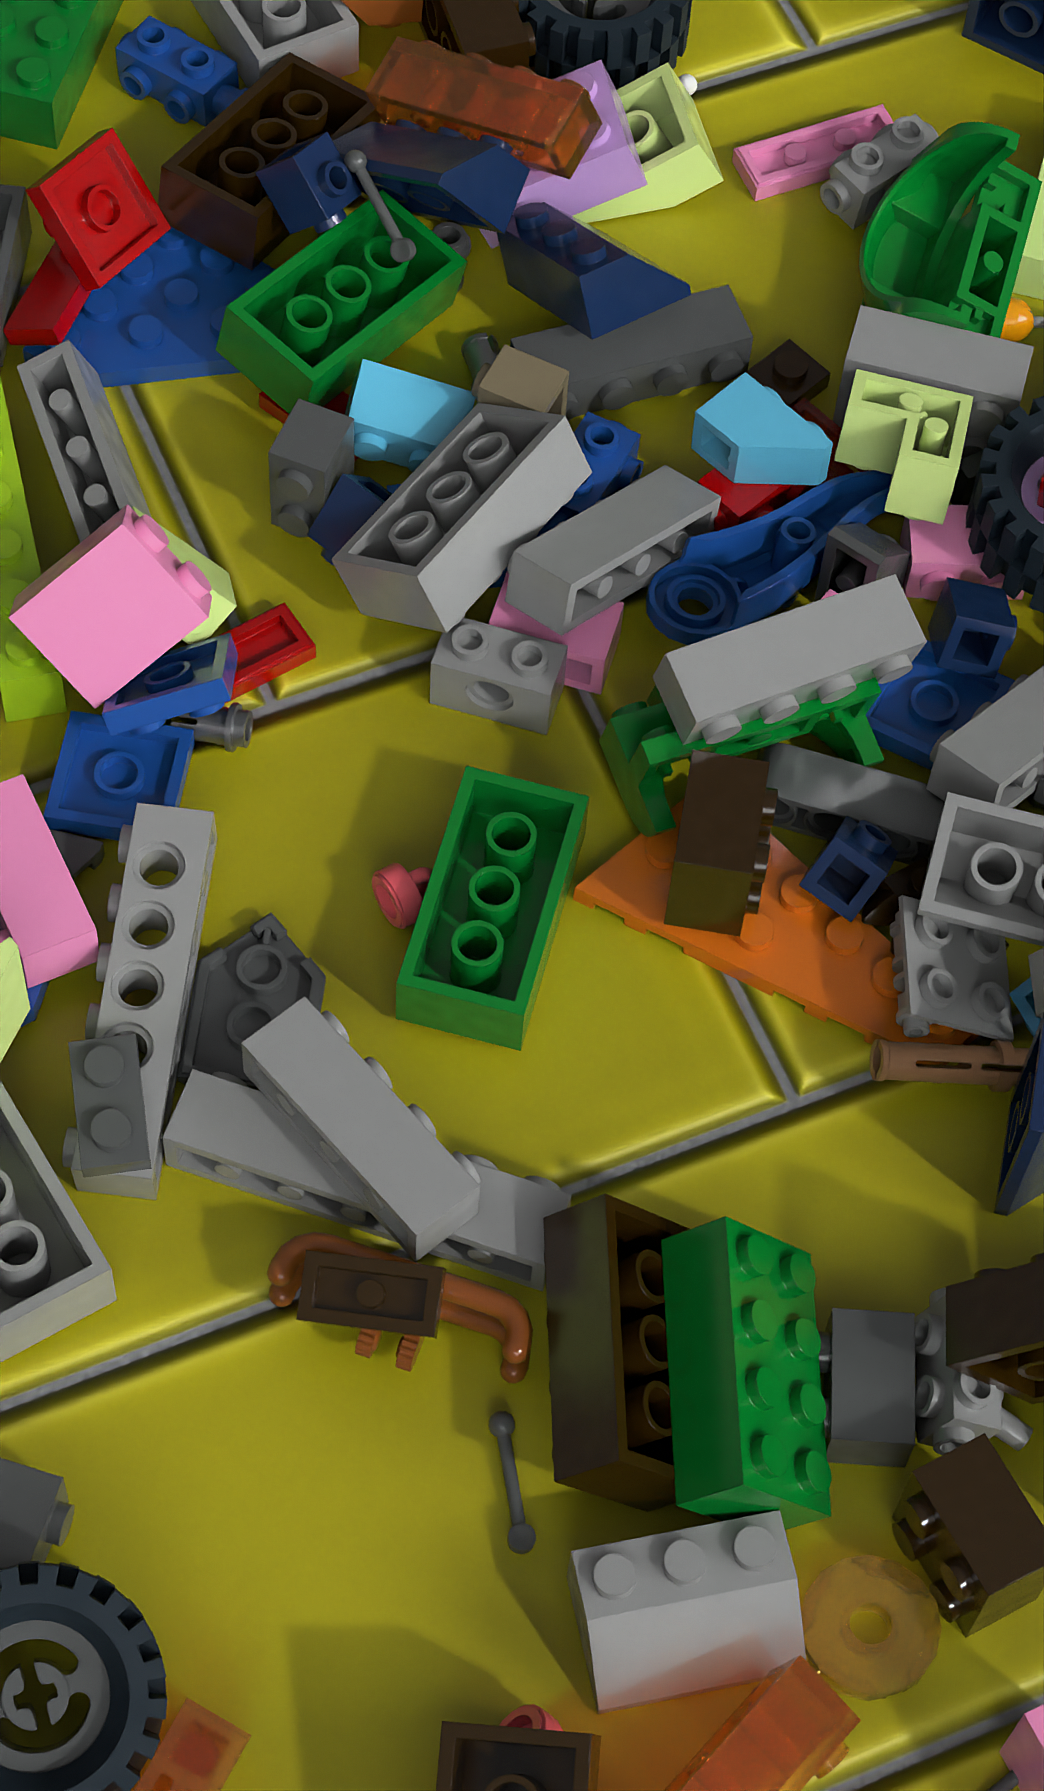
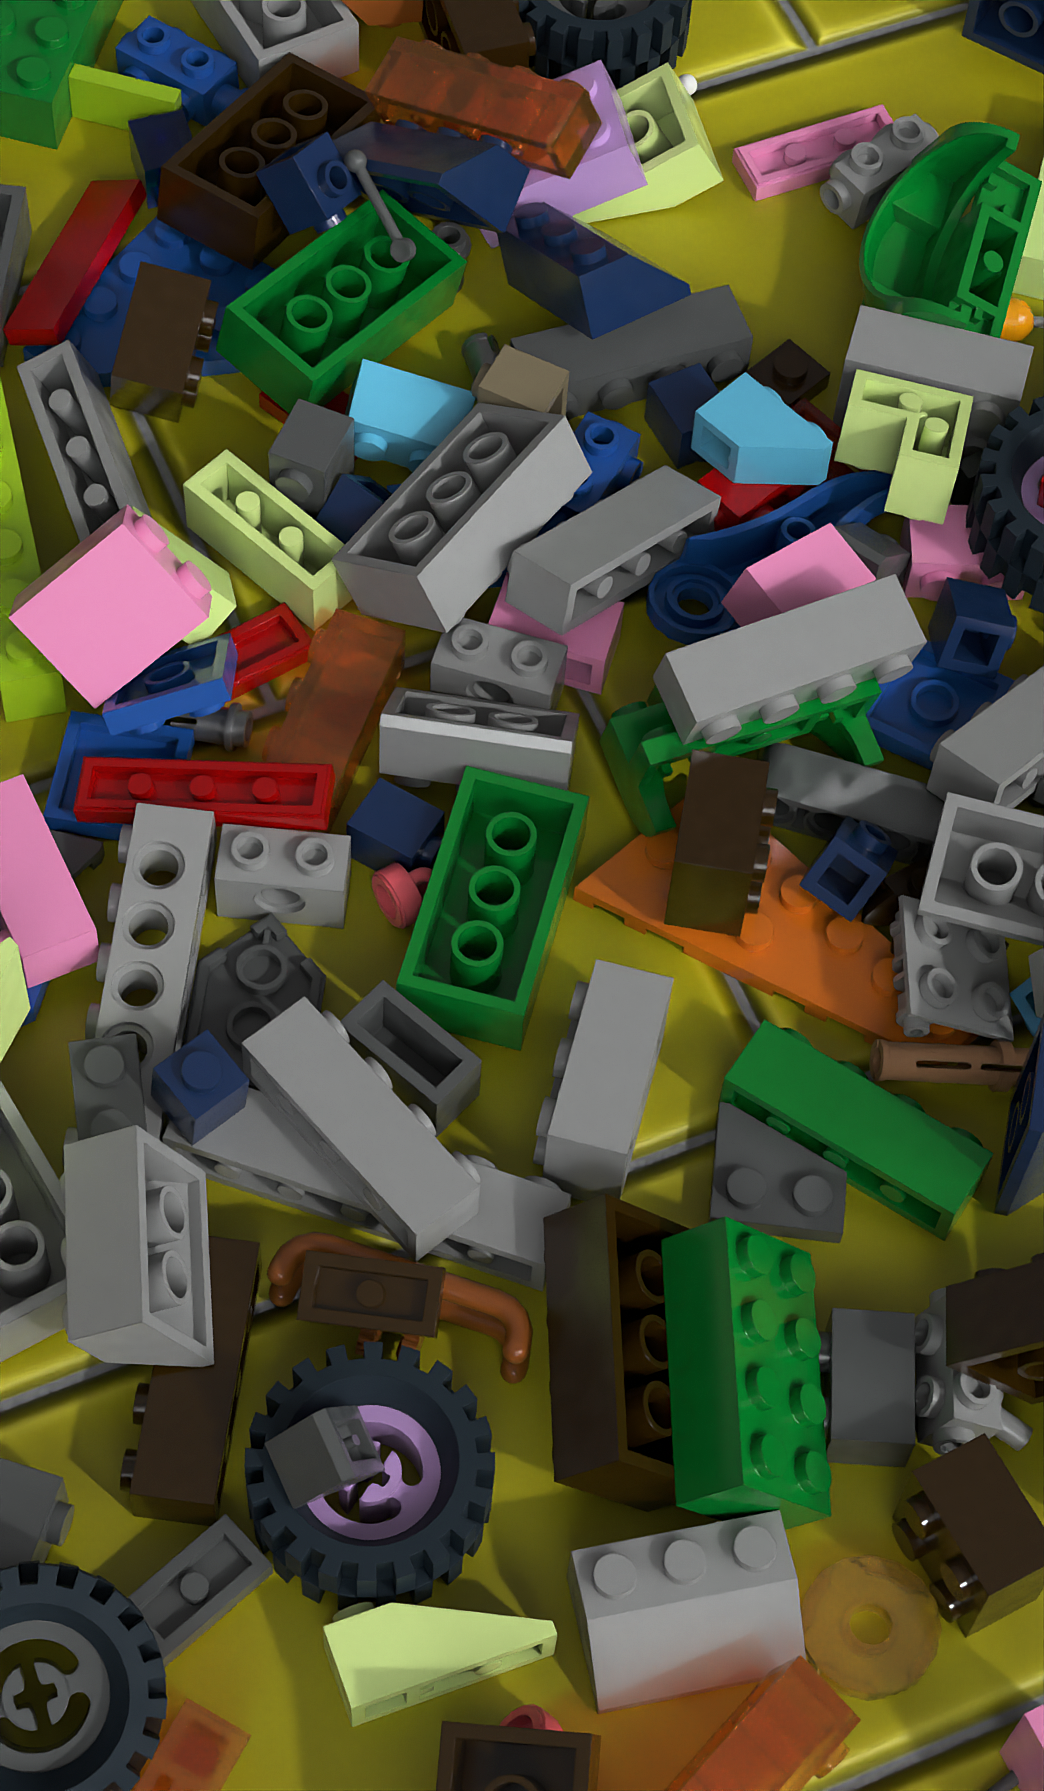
red tile [25,127,171,292] -> none
dark grey hinge [488,1411,536,1554] -> none
none -> light grey slope [60,1125,214,1367]
none -> lime tile [68,63,183,143]
none -> red tile [73,756,336,830]
none -> dark brown brick [110,261,219,423]
none -> dark brown brick [120,1236,262,1526]
none -> clear blue brick [128,109,192,209]
none -> dark grey plate [128,1514,273,1668]
none -> dark blue brick [151,1029,250,1146]
none -> yellowish green brick [183,449,353,631]
none -> light grey brick [214,823,351,929]
none -> black wheel [244,1342,495,1610]
none -> clear orange brick [262,608,406,834]
none -> dark grey slope [264,1405,385,1510]
none -> yellowish green slope [323,1602,557,1727]
none -> dark grey piece [340,980,482,1138]
none -> dark blue brick [346,778,445,872]
none -> light grey slope [379,687,580,791]
none -> light grey brick [533,959,674,1201]
none -> dark blue brick [644,363,719,469]
none -> dark grey wing [708,1102,847,1243]
none -> green brick [718,1020,994,1241]
none -> bright pink brick [721,523,876,627]

